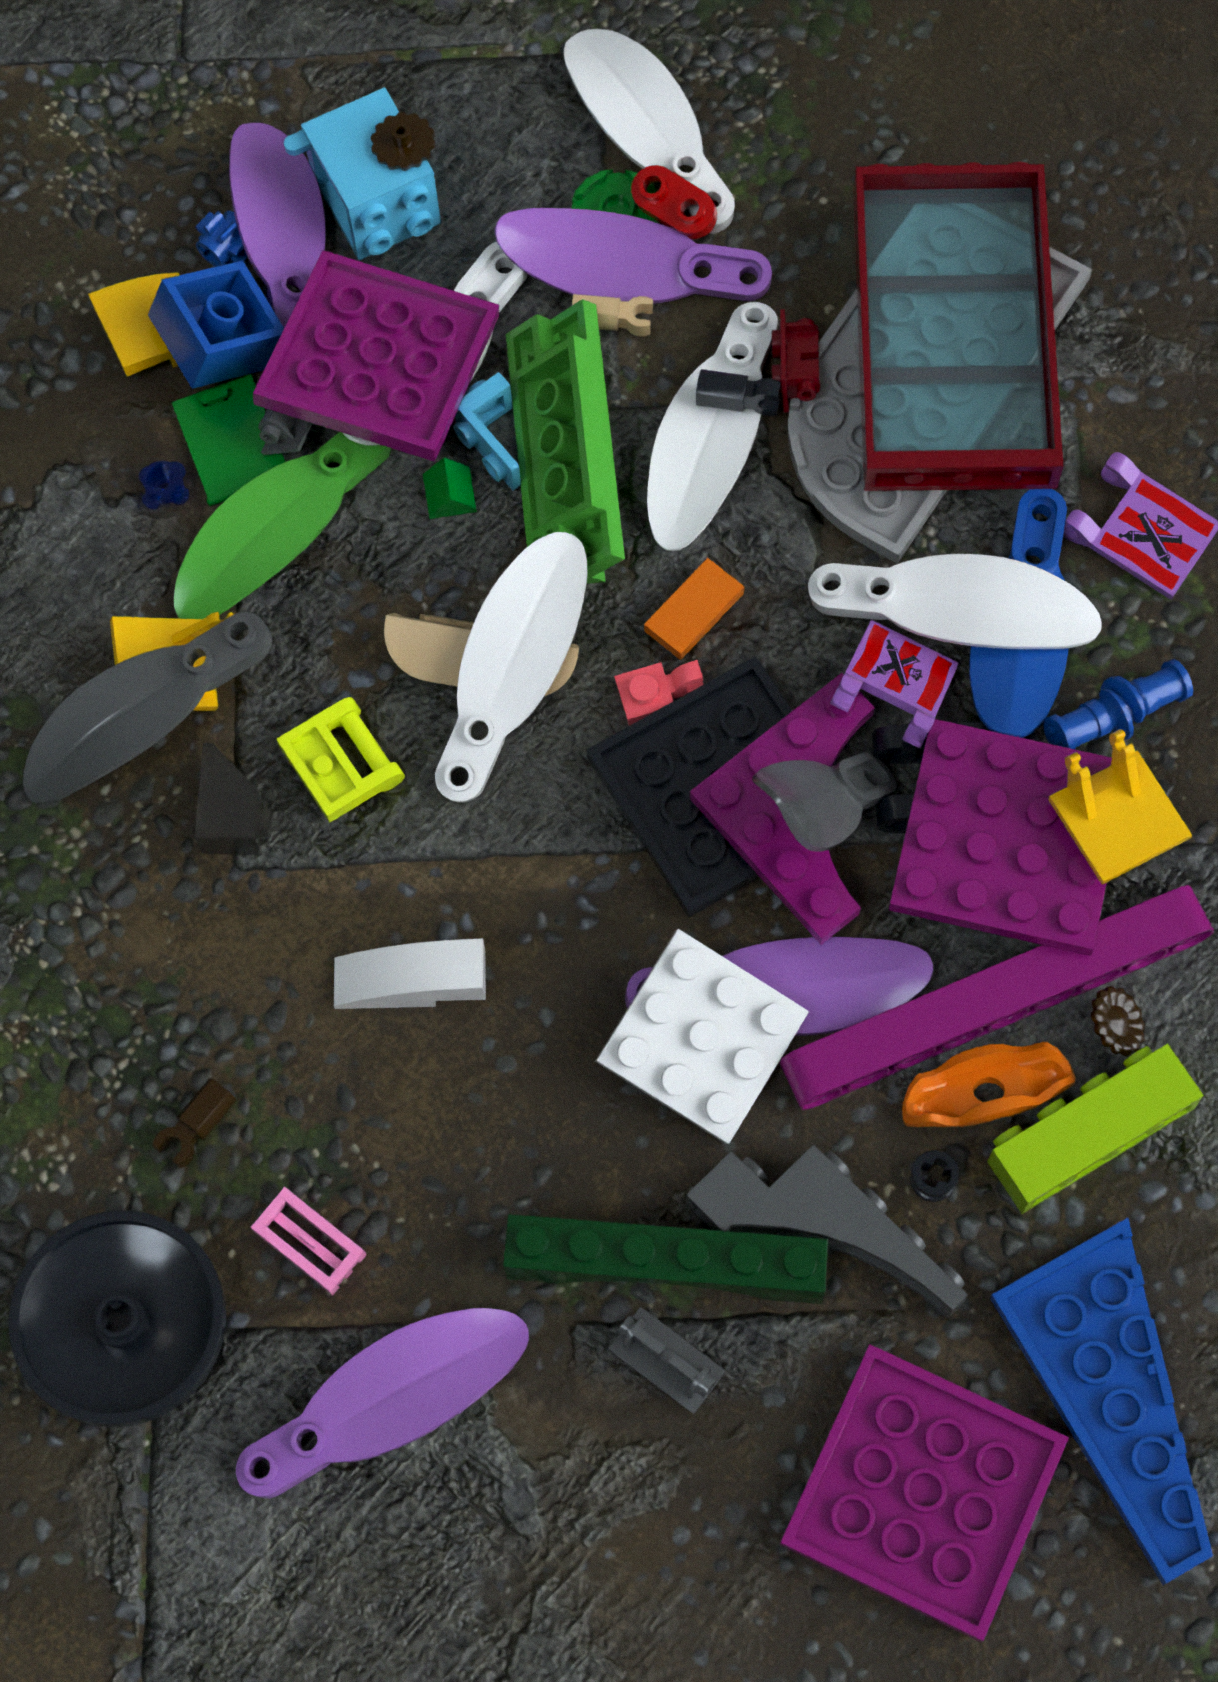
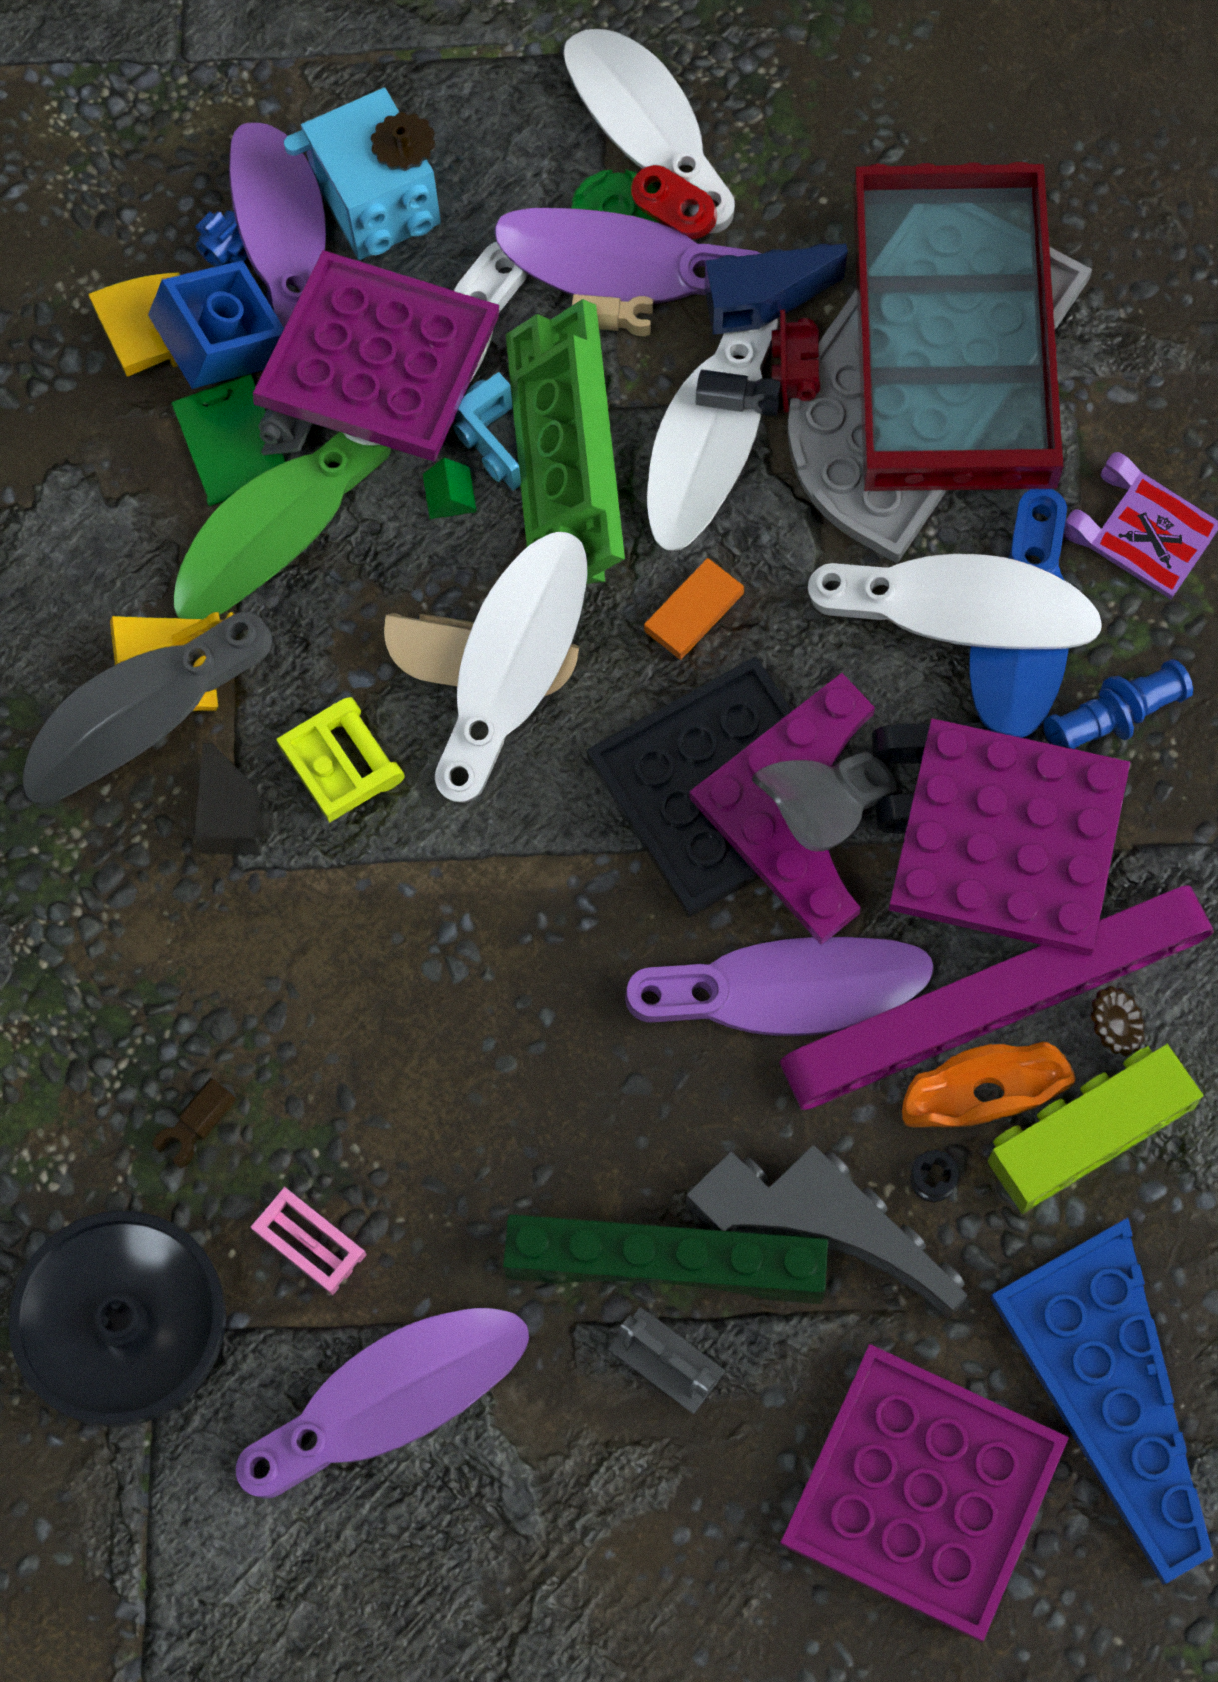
clear blue plate [139,461,189,510] -> none
white slope [334,939,486,1009] -> none
white plate [595,929,809,1144] -> none
coral plate [614,660,703,726] -> none
medium lavender flag [830,619,959,748] -> none
yellow plate [1048,729,1192,885] -> none
none -> dark blue slope [704,243,848,335]

